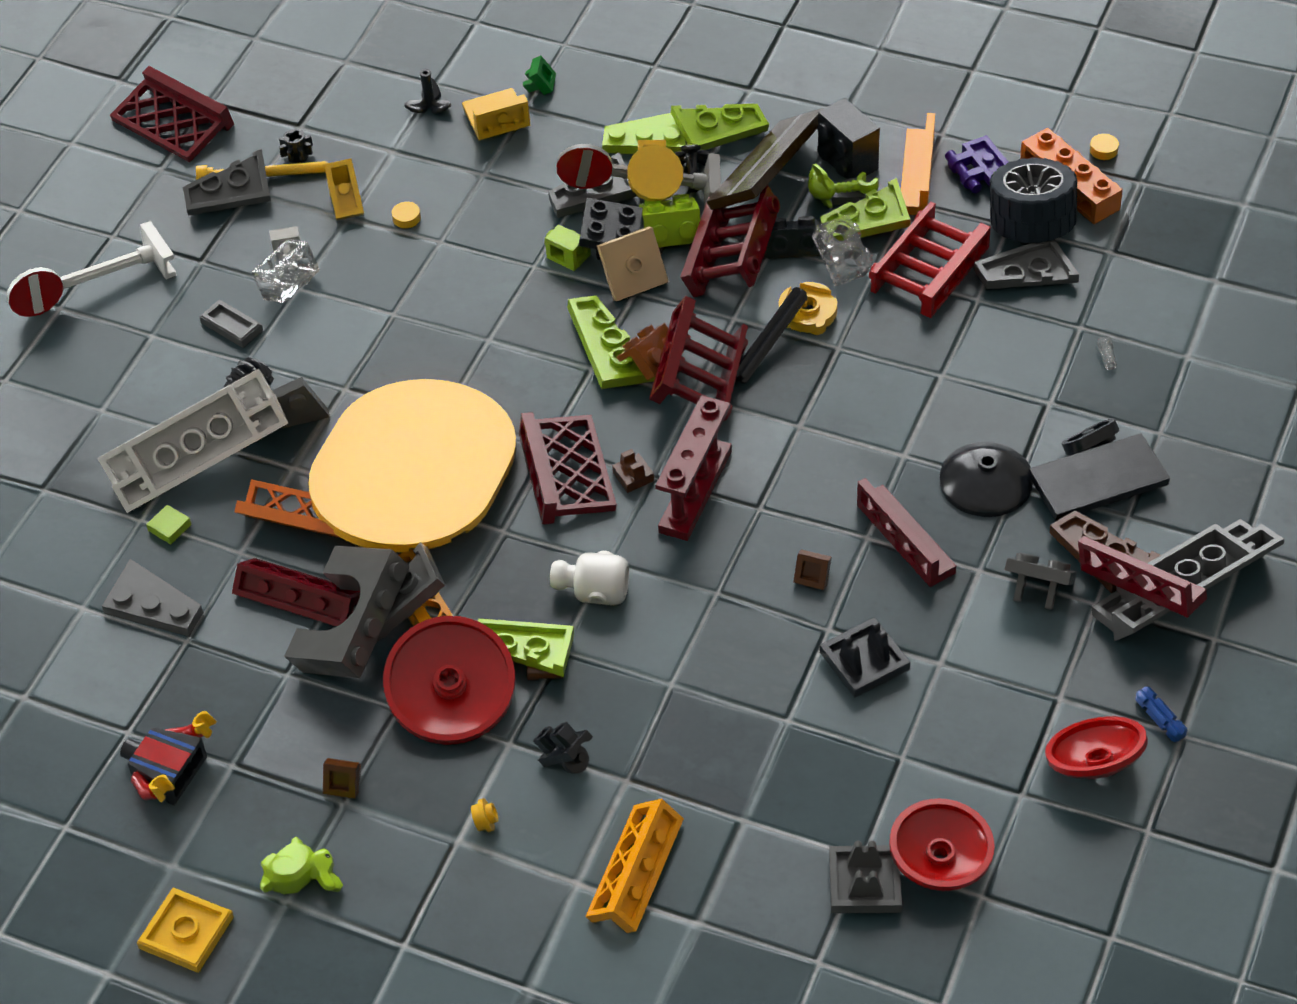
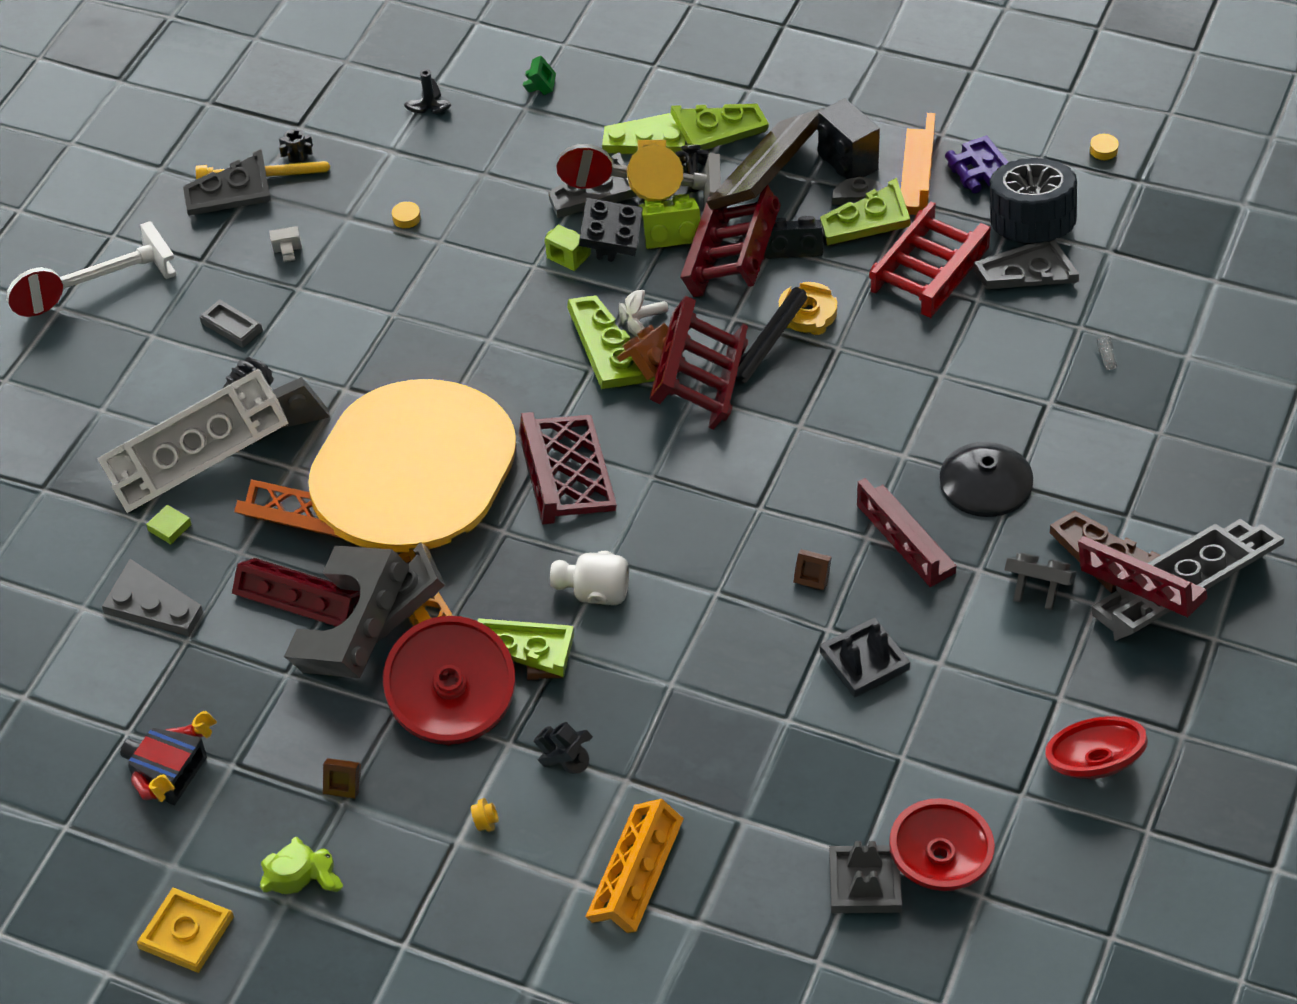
dark red fence [110,66,234,163] -> none
clear brick [251,240,320,303] -> none
yellow slope [324,158,364,220] -> none
yellow bracket [462,88,531,140] -> none
tan plate [597,226,669,301] -> none
reddish brown tile [612,449,654,493] -> none
dark red fence [655,395,732,541] -> none
lime piece [808,164,879,208] -> none
clear brick [812,214,873,287] -> none
orange brick [1020,128,1123,224] -> none
tile [1028,433,1170,521] -> none
black plate [1061,418,1120,455] -> none
blue axle [1135,686,1188,743] -> none
none -> white plant [619,290,668,339]

